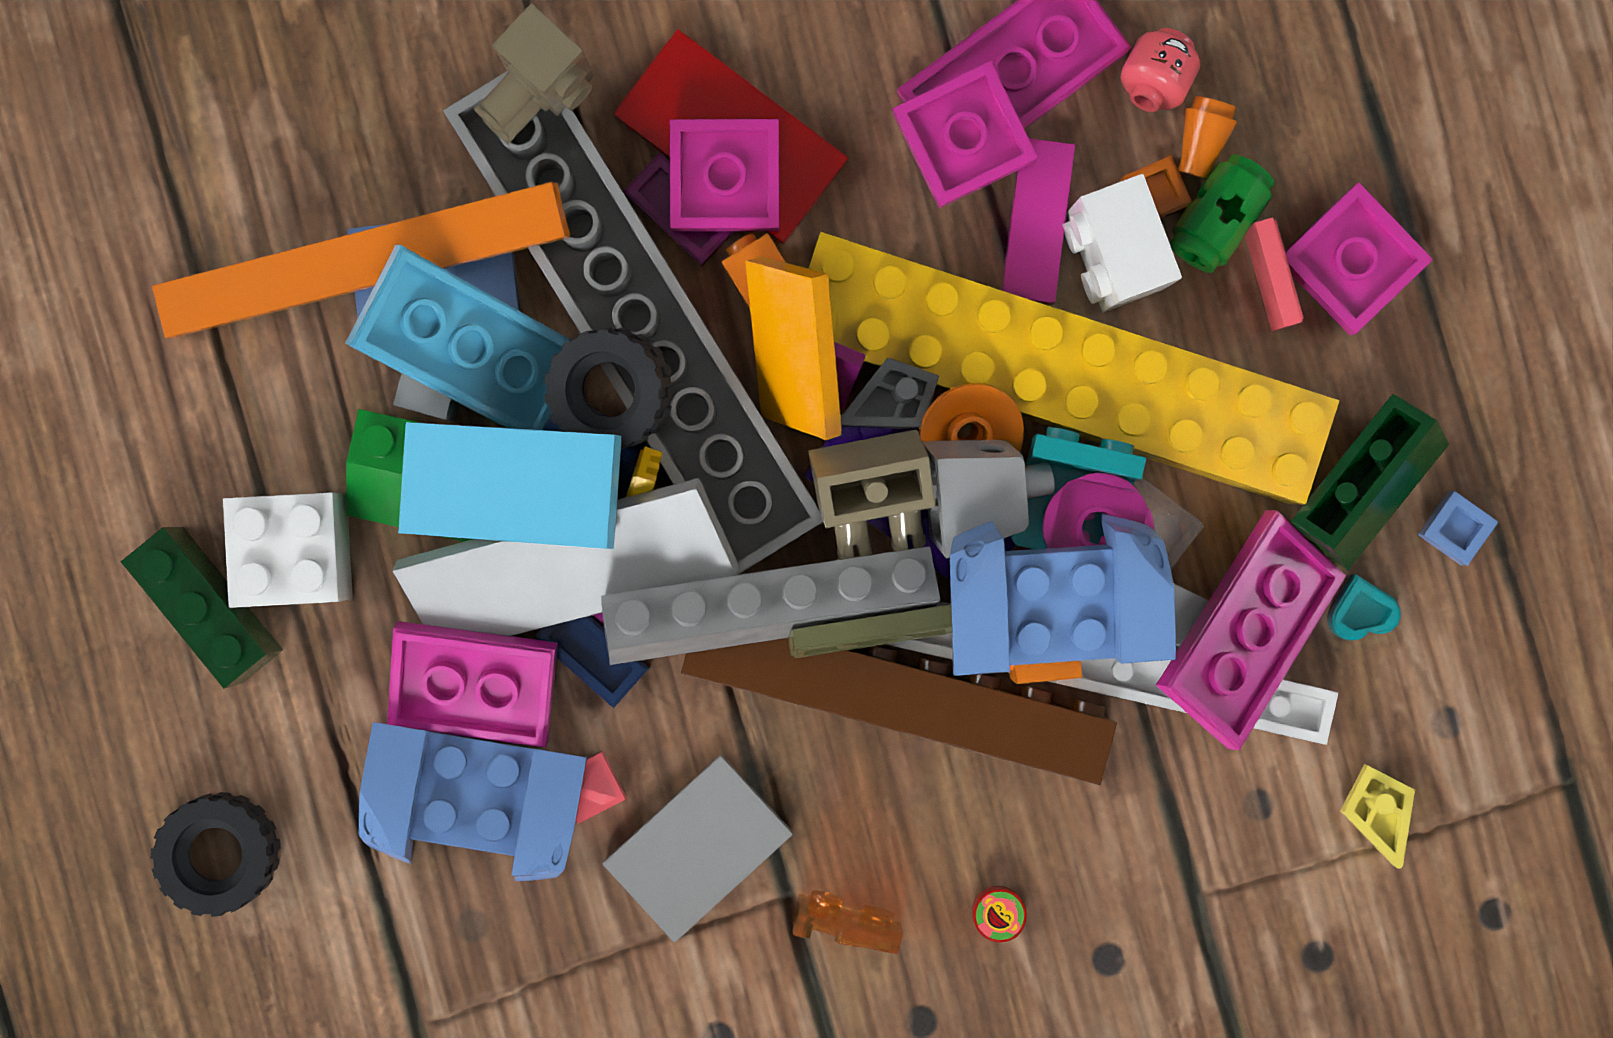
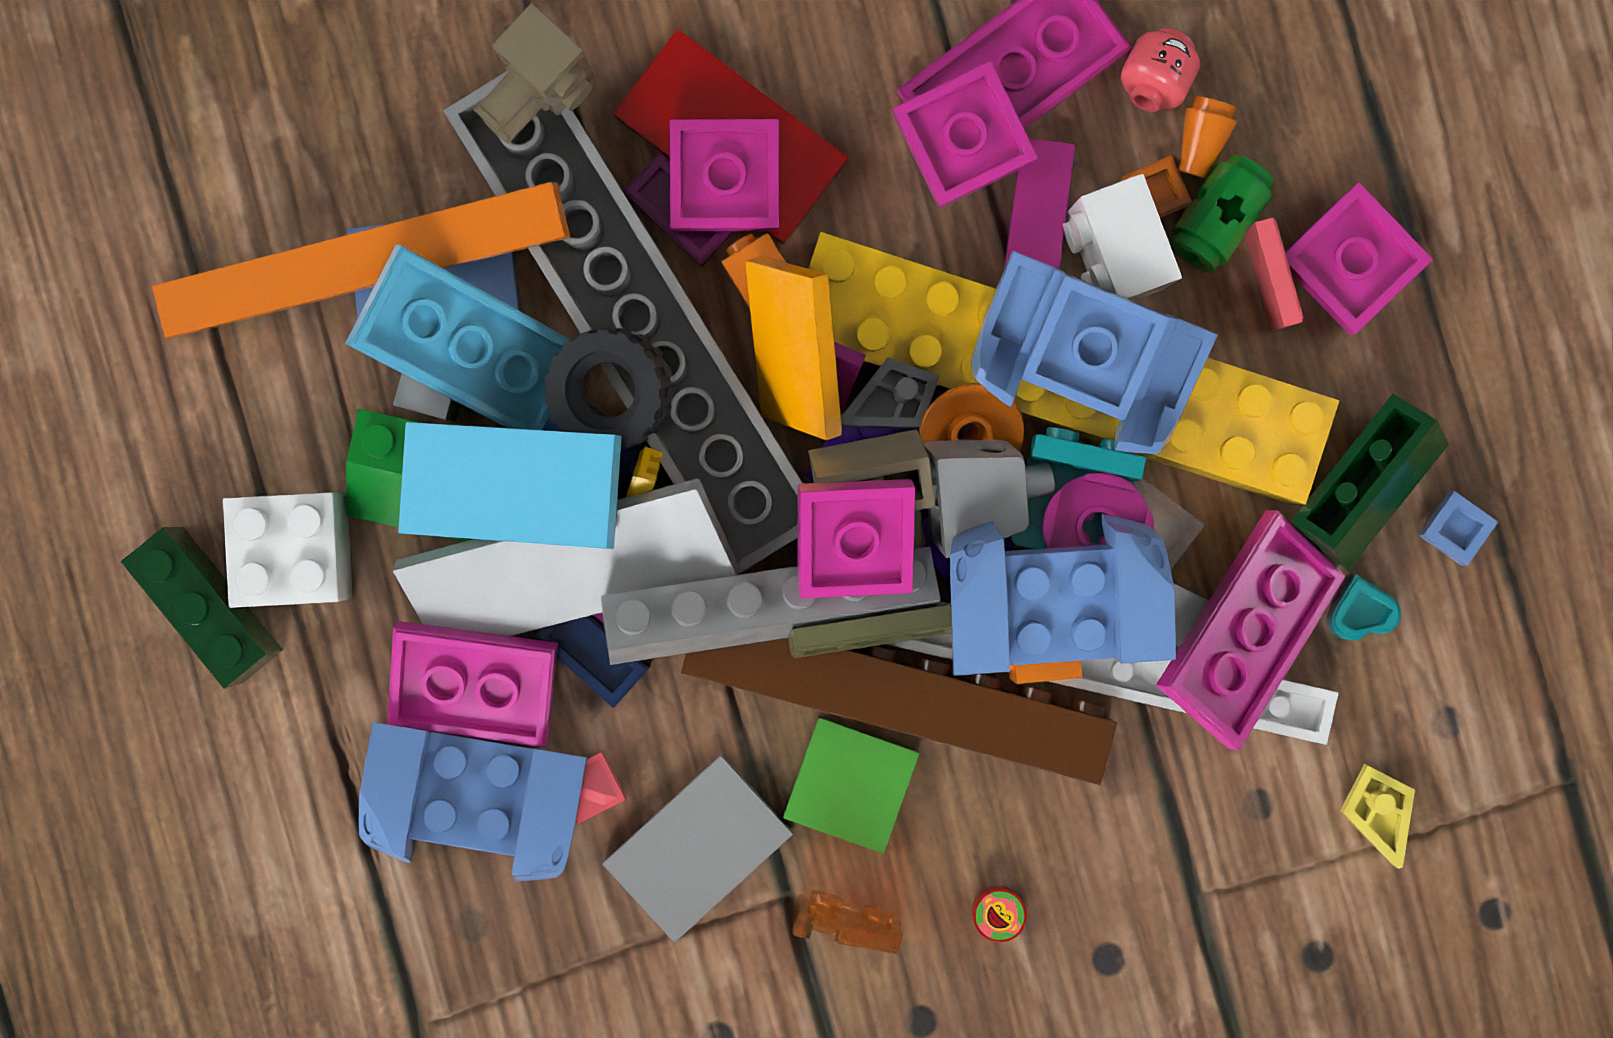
black tyre [150,792,281,917] -> none
none -> bright green tile [783,716,920,854]
none -> dark pink plate [798,479,915,598]
none -> medium blue piece [971,250,1218,454]

